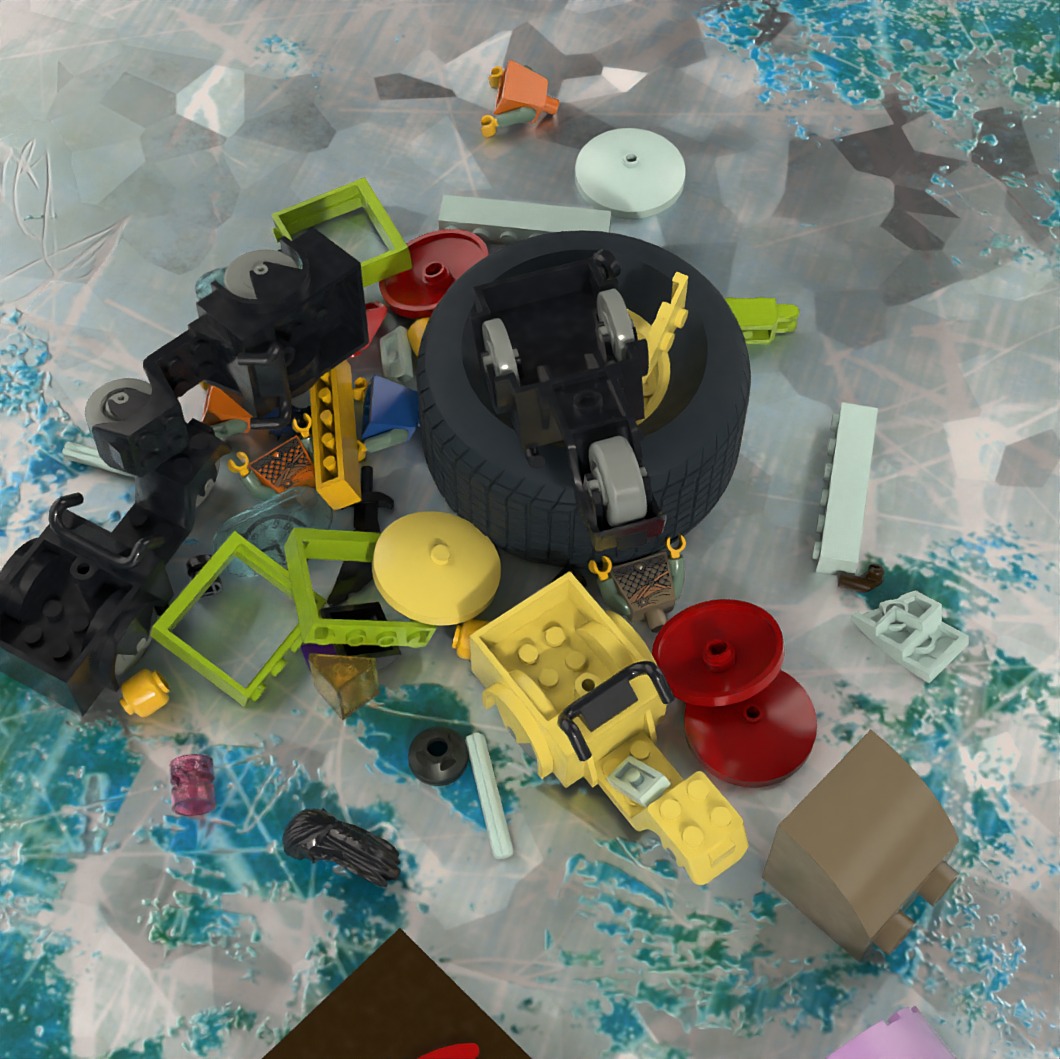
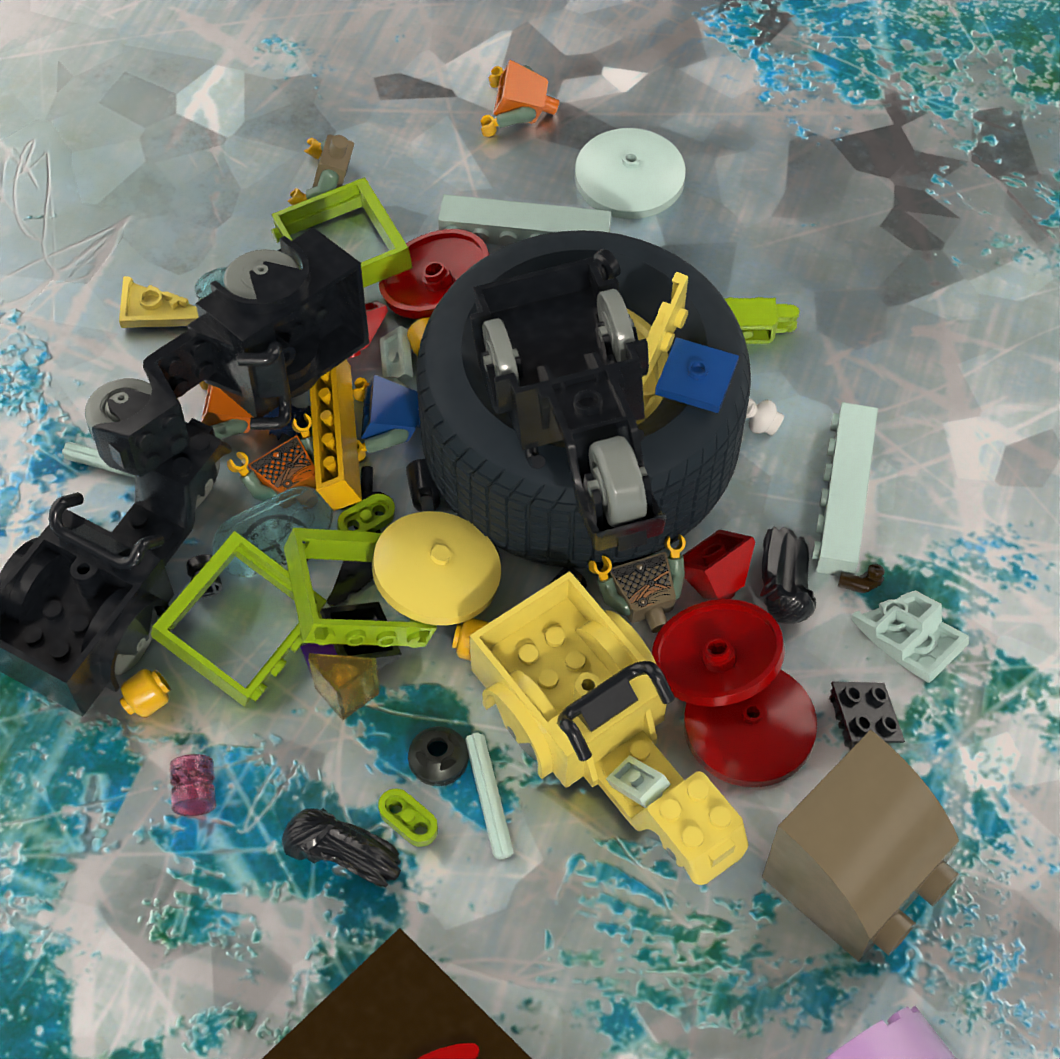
none -> light yellow wing [119,276,199,328]
none -> torso [288,134,355,206]
none -> lime plate [337,494,395,532]
none -> lime plate [378,789,438,847]
none -> black piece [406,459,441,512]
none -> blue plate [655,337,739,413]
none -> red slope [683,529,756,600]
none -> white animal [746,398,784,436]
none -> black hair [760,526,816,624]
none -> black hinge [829,681,905,750]

